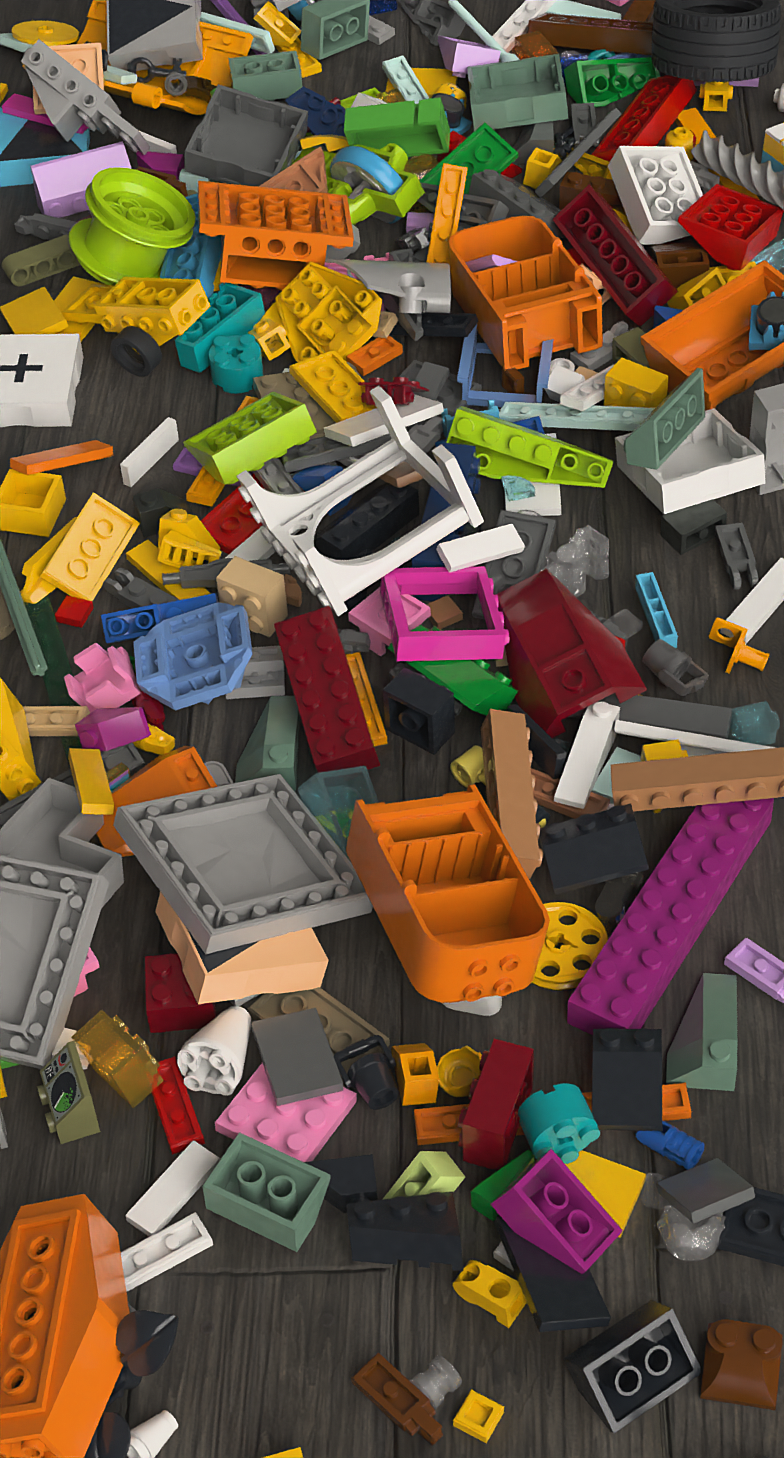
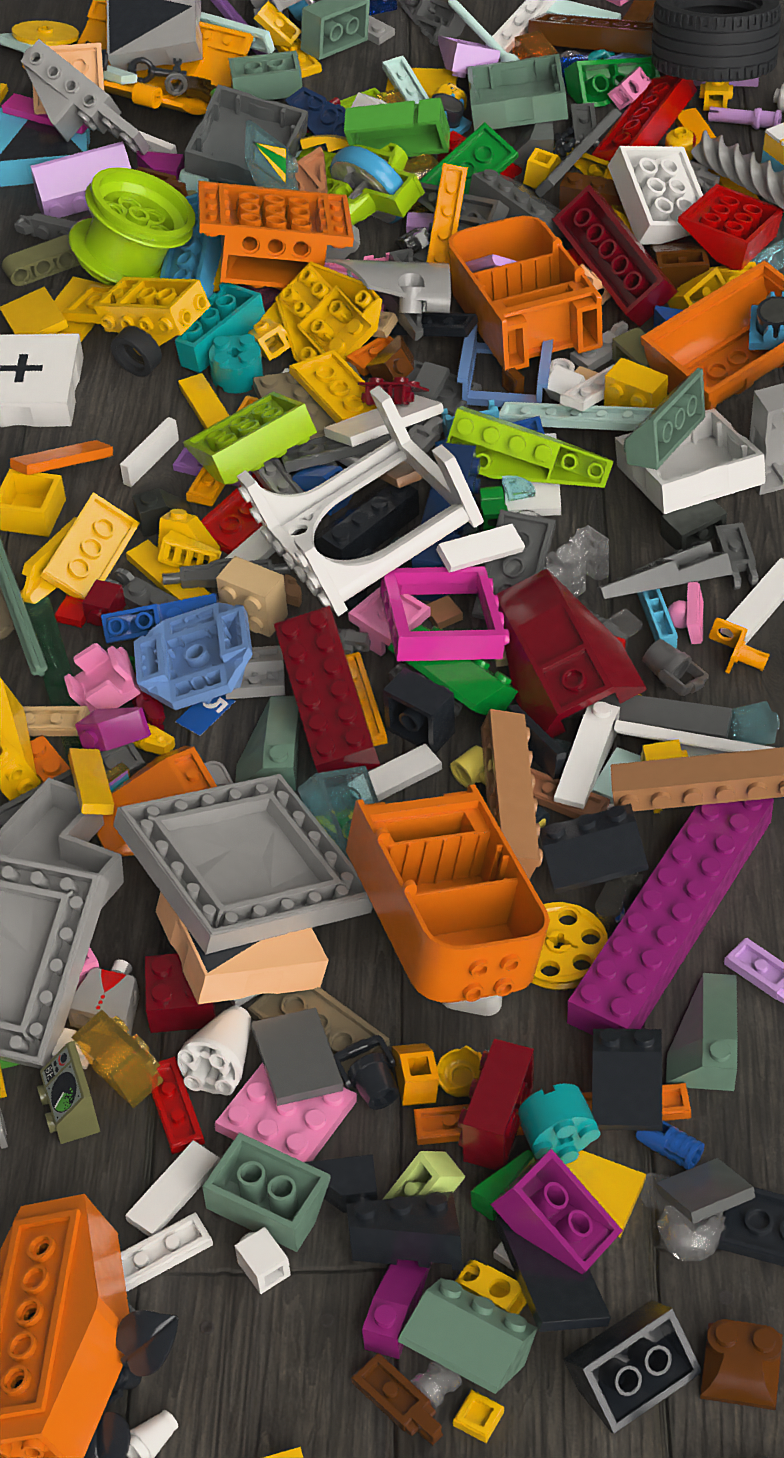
none -> orange plate [30,735,71,784]
none -> light grey torso [68,960,139,1039]
none -> dark red brick [82,579,126,626]
none -> blue sticker [175,695,235,736]
none -> yellow tile [178,373,229,429]
none -> white brick [234,1227,291,1294]
none -> clear light blue slope [245,120,298,190]
none -> white tile [348,743,442,804]
none -> magenta slope [362,1259,432,1359]
none -> reddish brown slope [366,335,414,382]
none -> sand green slope [398,1278,538,1394]
none -> green leg [479,486,508,531]
none -> wedge [597,541,733,599]
none -> bright pink leg [607,66,651,110]
none -> bright pink tile [668,582,704,645]
none -> lavender pin [708,106,782,130]

